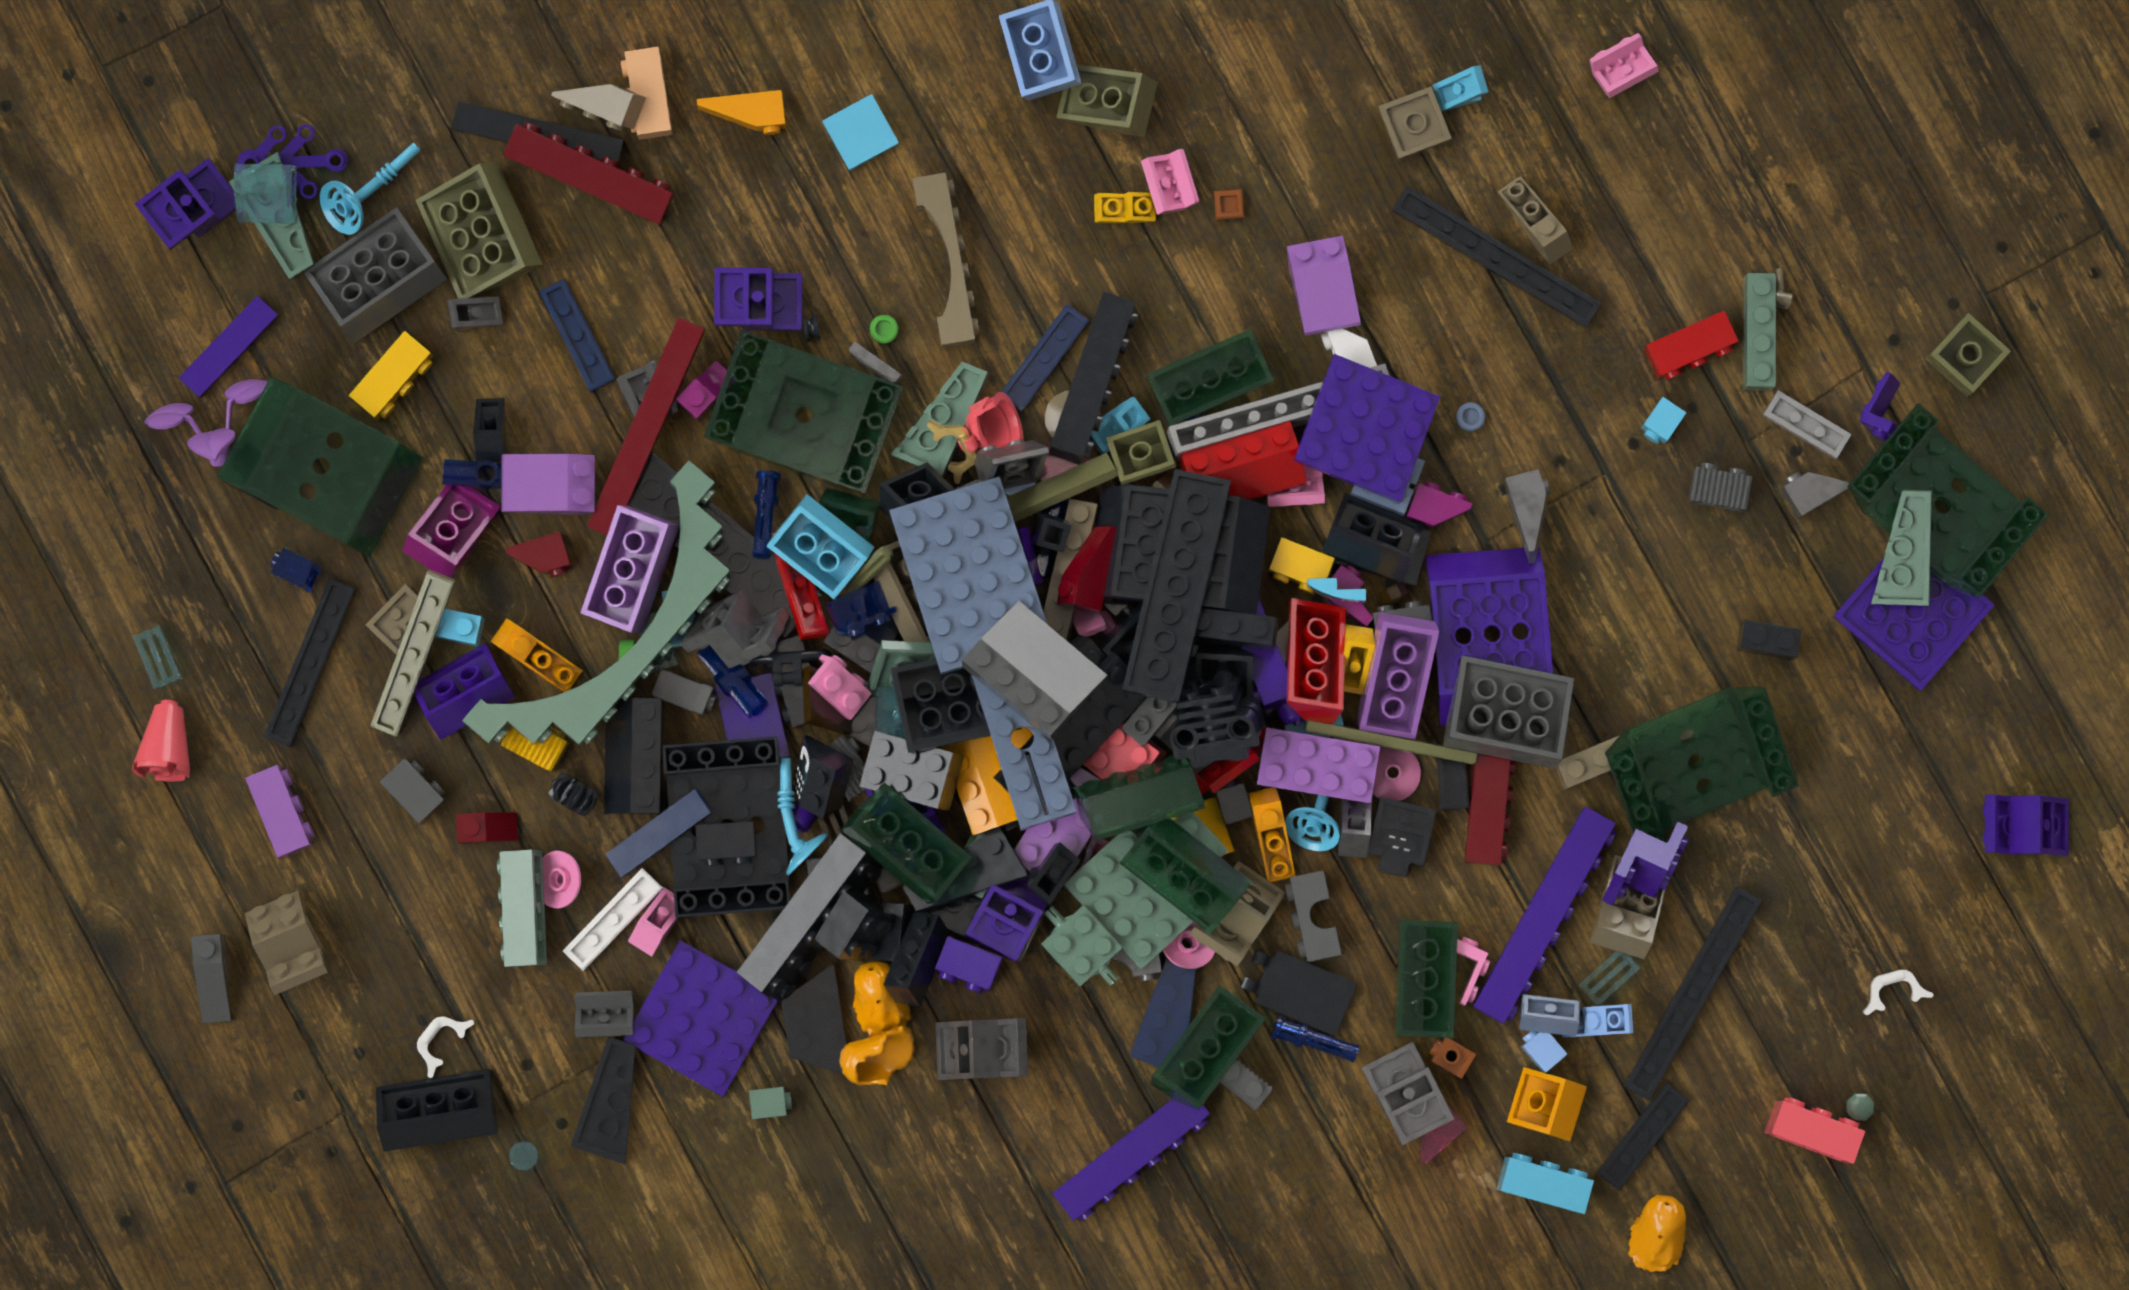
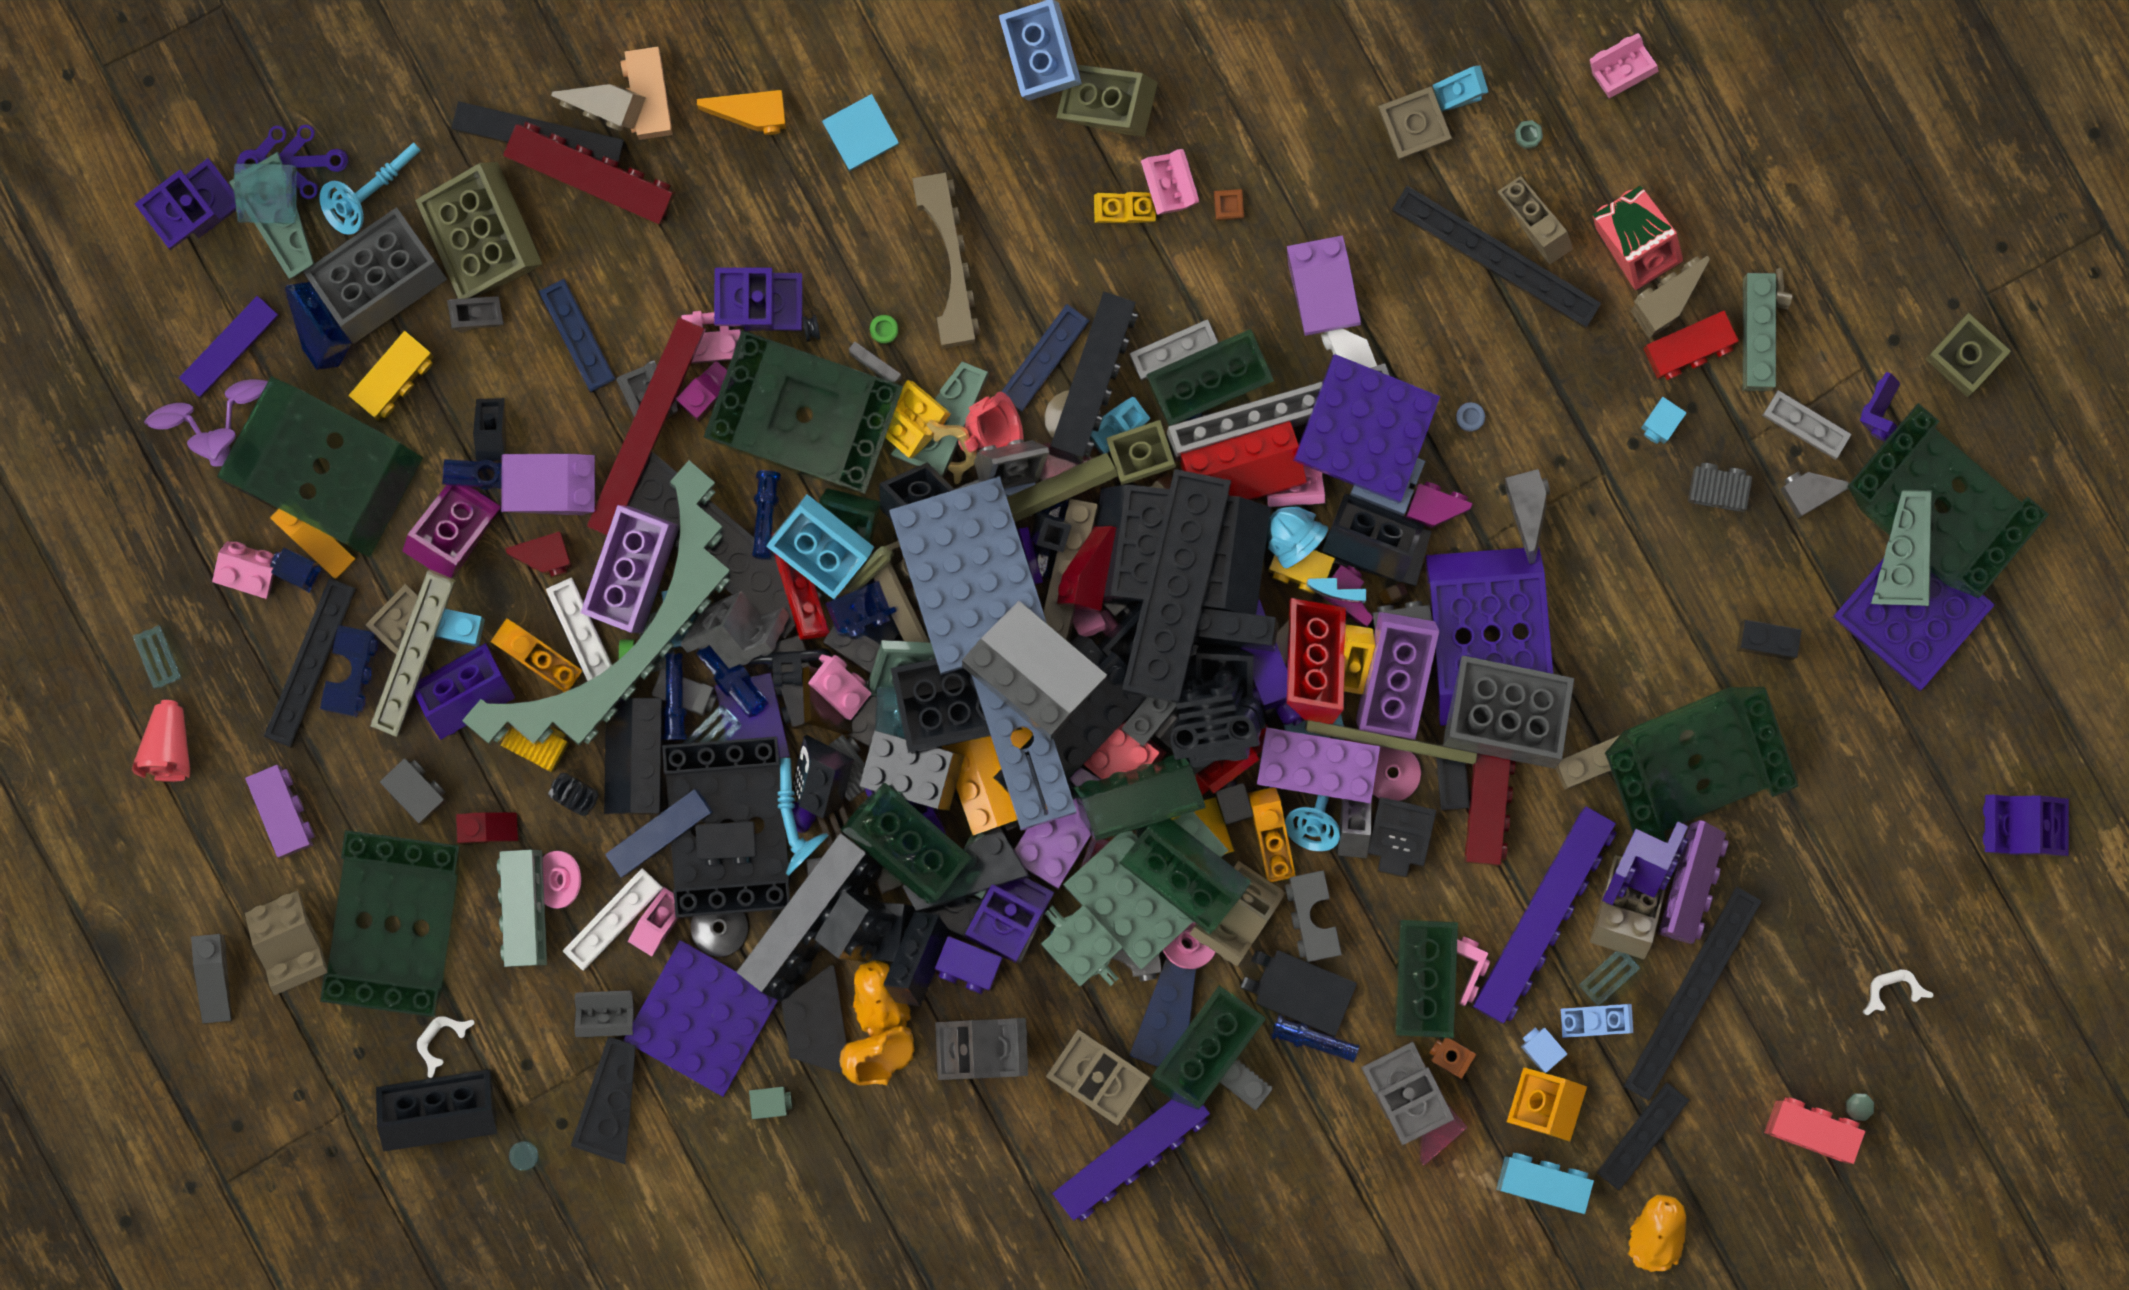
black slope [1027,842,1081,905] -> none
sand blue slope [1519,994,1580,1036] -> none
none -> bright pink bracket [212,541,280,599]
none -> light orange slope [270,497,356,580]
none -> clear blue slope [285,282,352,370]
none -> clear blue arch [320,625,378,718]
none -> clear green slope [320,830,460,1017]
none -> white tile [546,577,612,681]
none -> clear blue pin [662,653,687,740]
none -> bright pink plate [682,311,743,364]
none -> clear light blue tile [682,704,742,744]
none -> flat silver dish [691,912,748,957]
none -> yellow slope [871,380,951,459]
none -> dark tan bracket [1046,1029,1150,1126]
none -> light grey plate [1130,319,1219,380]
none -> medium azure helmet [1251,496,1328,568]
none -> sand green tile [1514,120,1543,149]
none -> slope [1592,185,1683,291]
none -> dark tan slope [1631,256,1710,339]
none -> medium lavender slope [1658,820,1728,944]

